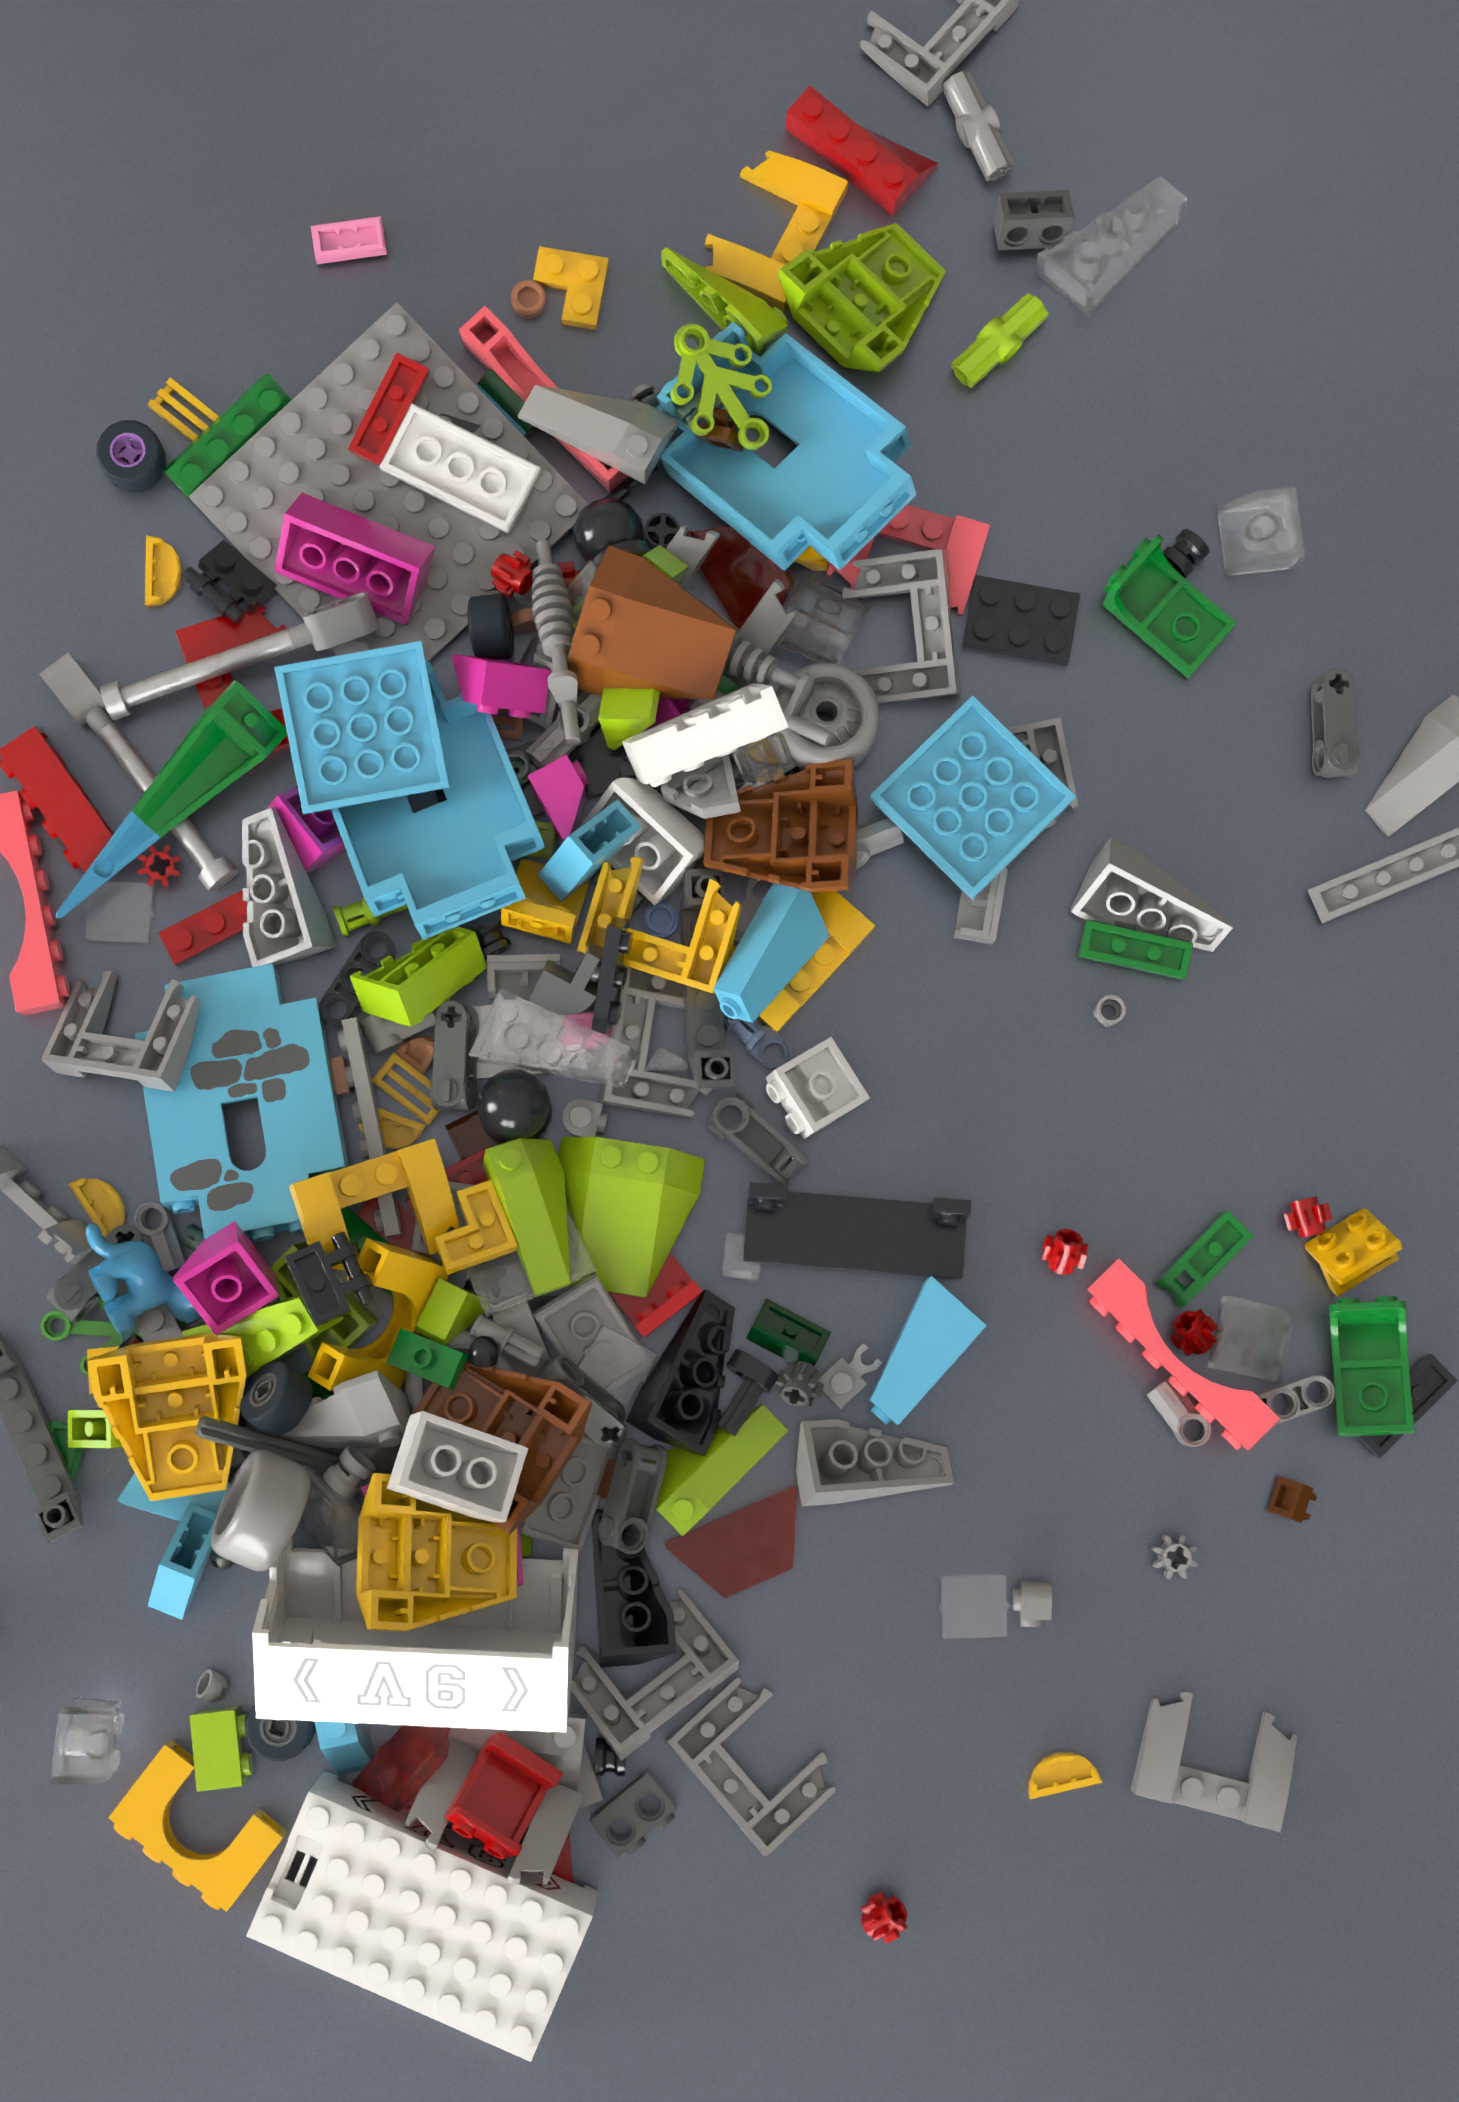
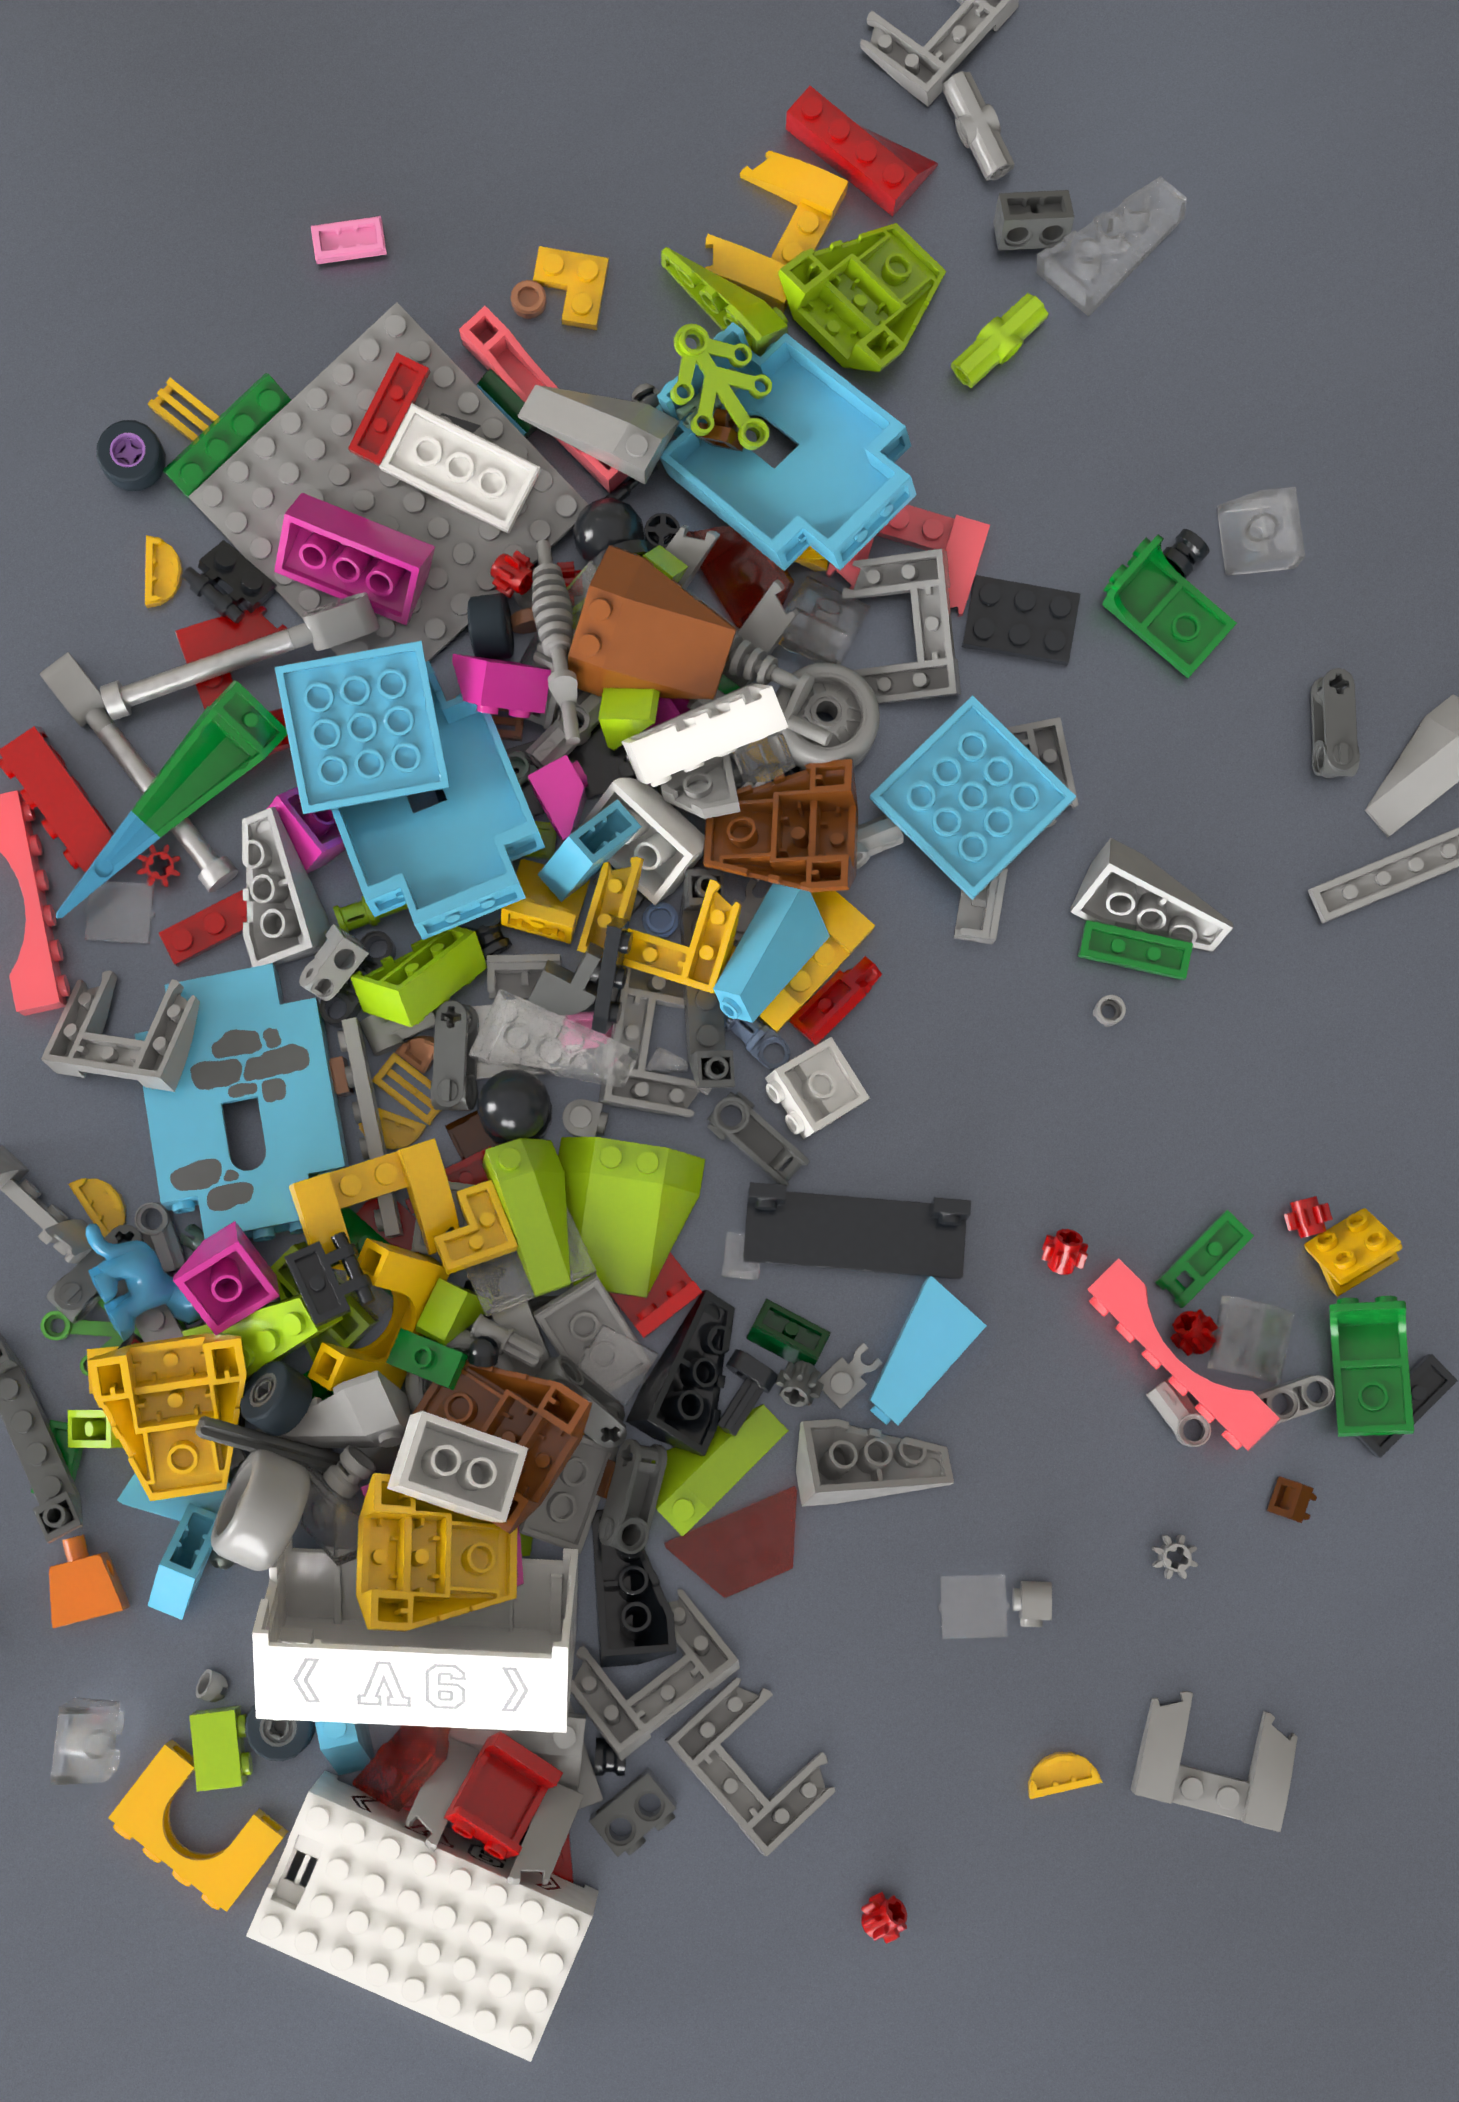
none -> orange torso [49,1534,130,1628]
none -> light grey leg [299,924,369,1001]
none -> red hinge [789,956,882,1046]

